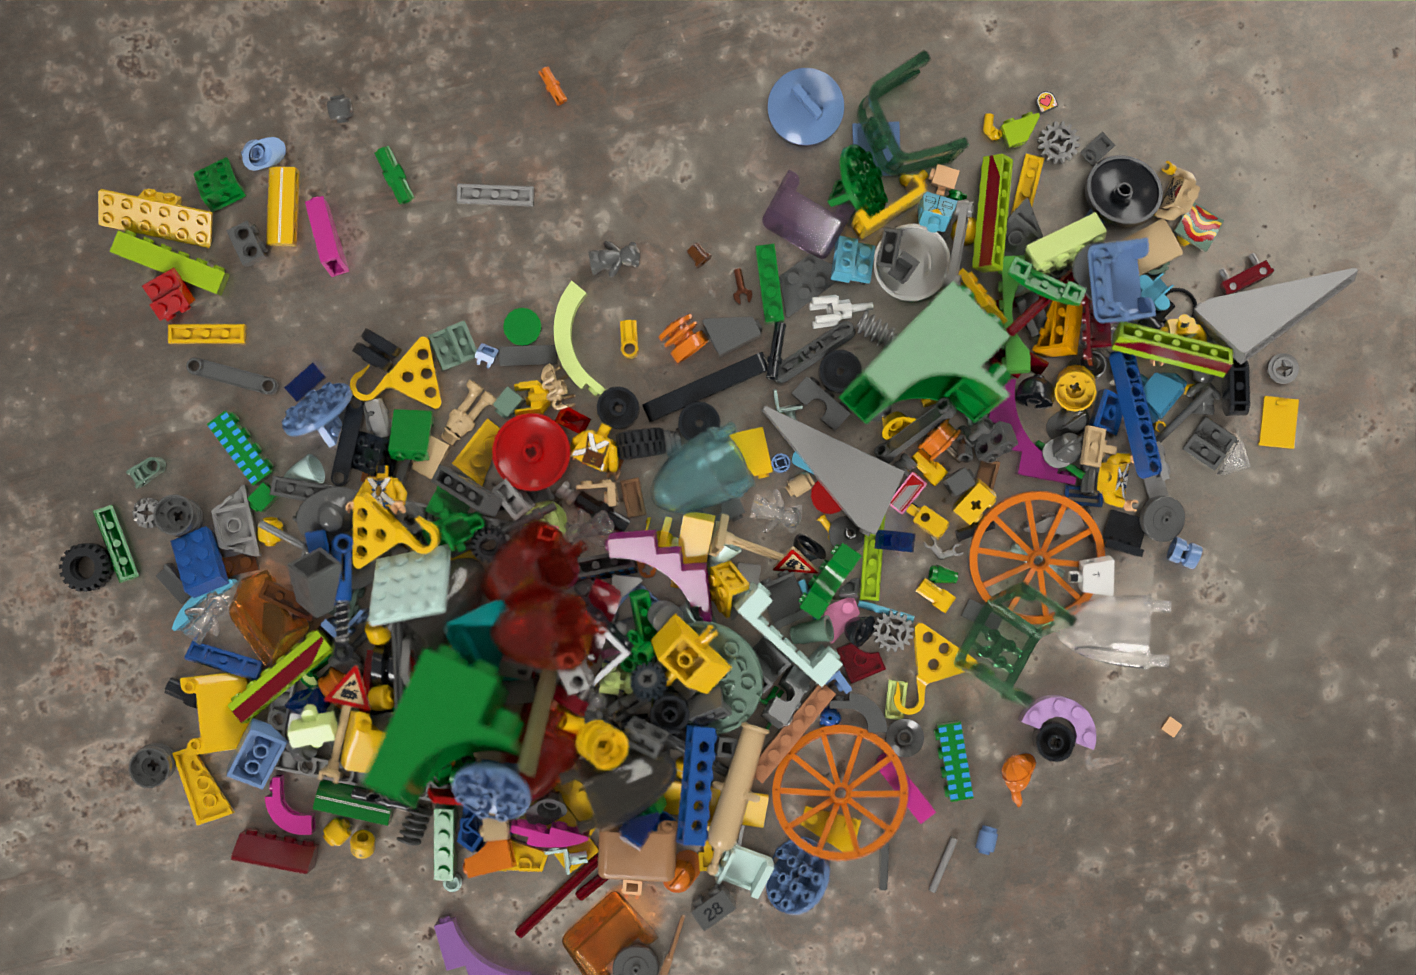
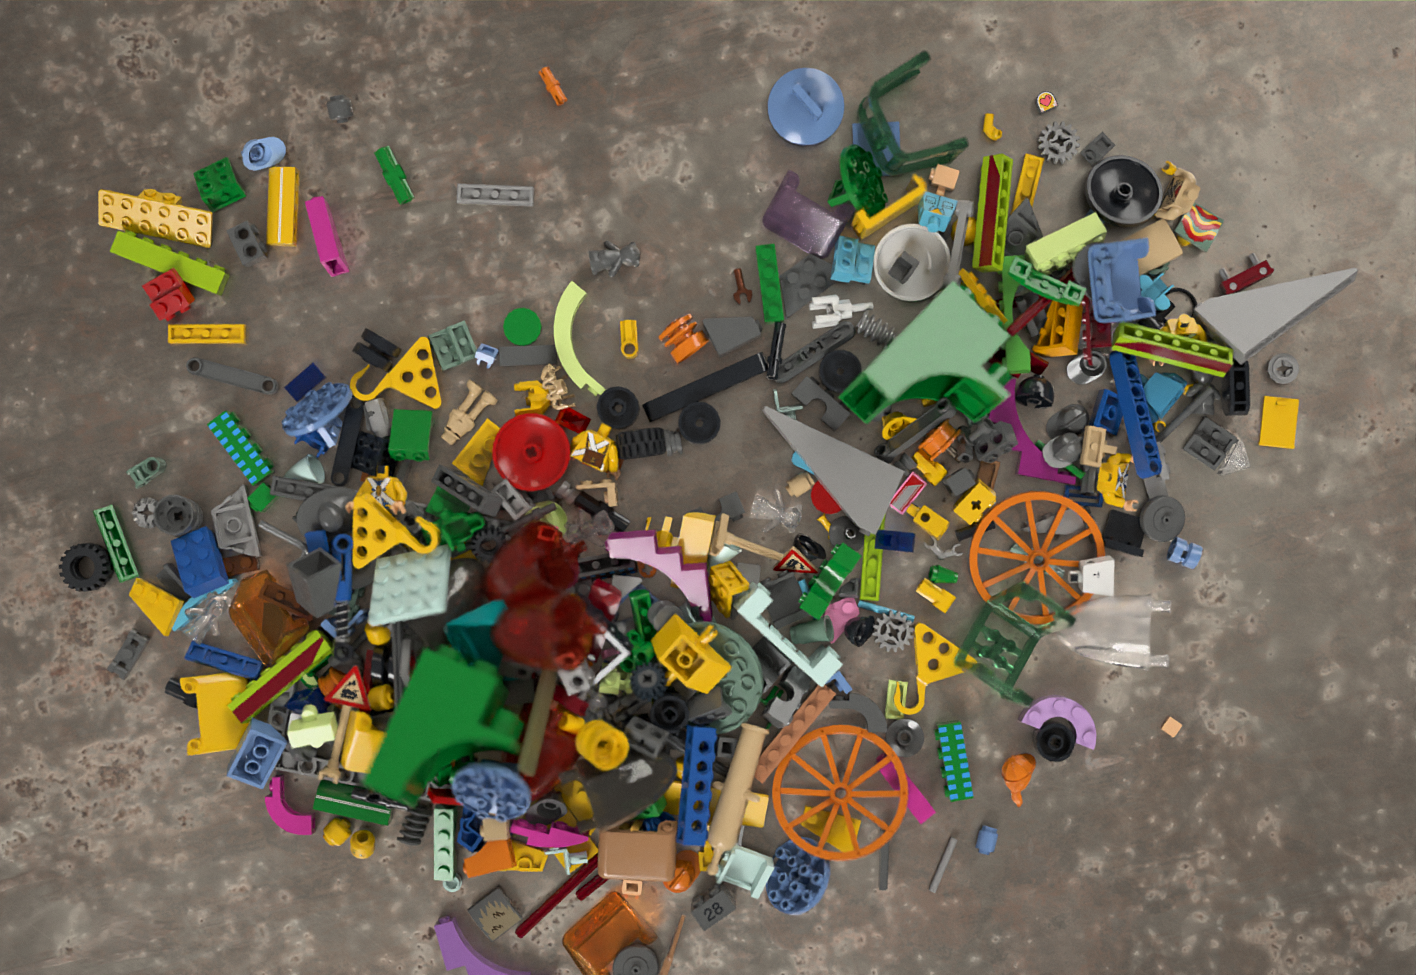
dark grey wheel [129,743,176,788] -> none
yellow wing [172,748,235,826] -> none
dark red slope [230,828,320,875] -> none
yellow head [258,517,283,546] -> none
tan brick [411,435,452,479] -> none
sand green brick [492,387,526,419] -> none
clear blue slope [619,812,661,851] -> none
medium nougat tile [620,477,647,518] -> none
clear light blue windscreen [650,421,755,513] -> none
reddish brown bush [687,242,712,268] -> none
yellow slope [725,427,773,479] -> none
medium blue wheel [771,453,791,473] -> none
blue animal [819,706,842,727] -> none
dark red tile [836,642,886,684] -> none
dark grey brick [876,227,903,269] -> none
yellow arm [899,170,929,187] -> none
green plate [946,189,967,201] -> none
dark grey tile [961,598,1004,632] -> none
lime slope [999,112,1040,150] -> none
yellow wheel [1055,365,1096,412] -> none
none -> dark grey plate [107,628,150,680]
none -> yellow wing [129,577,184,636]
none -> blue cap [294,430,329,458]
none -> slope [467,886,523,942]

